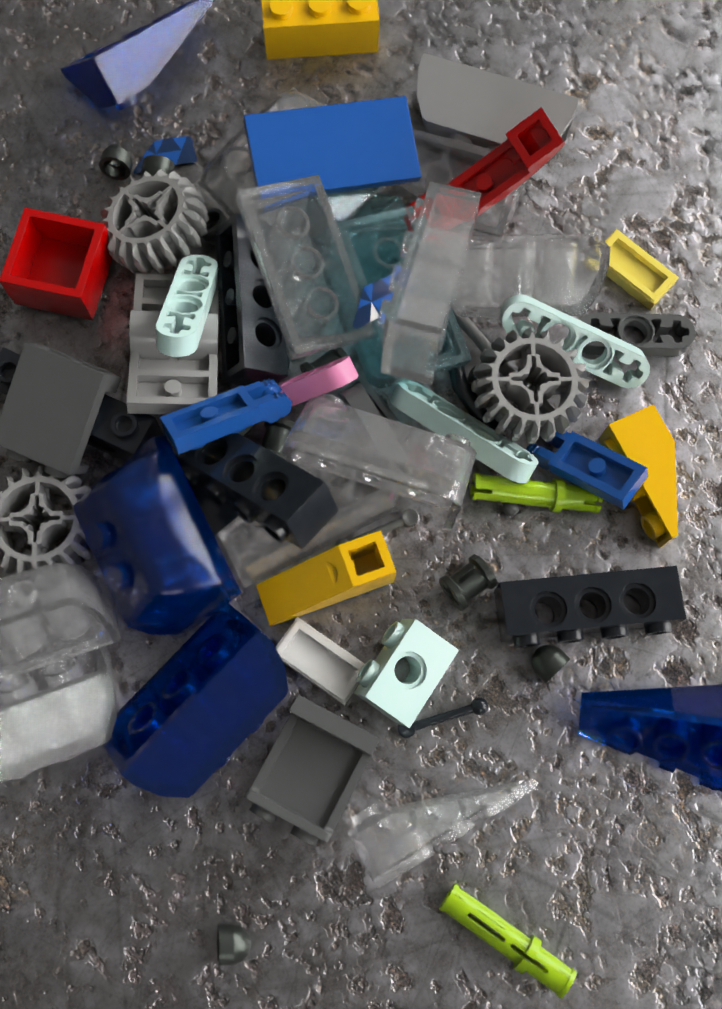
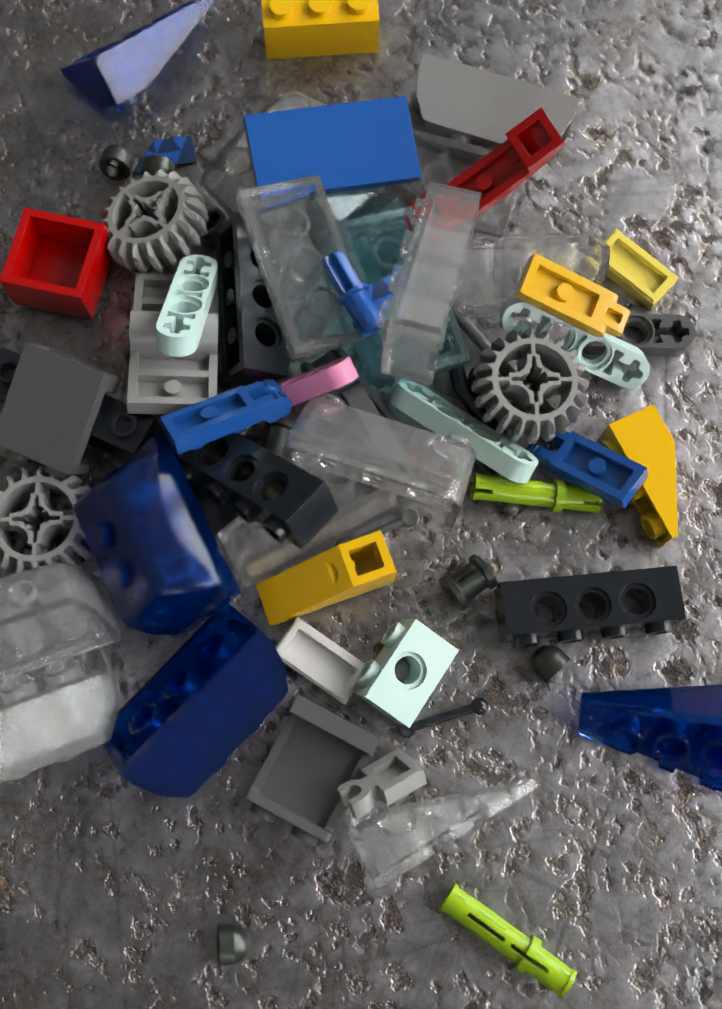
none -> blue axle [322,250,387,338]
none -> light grey plate [337,748,427,818]
none -> yellow hinge [514,253,630,337]

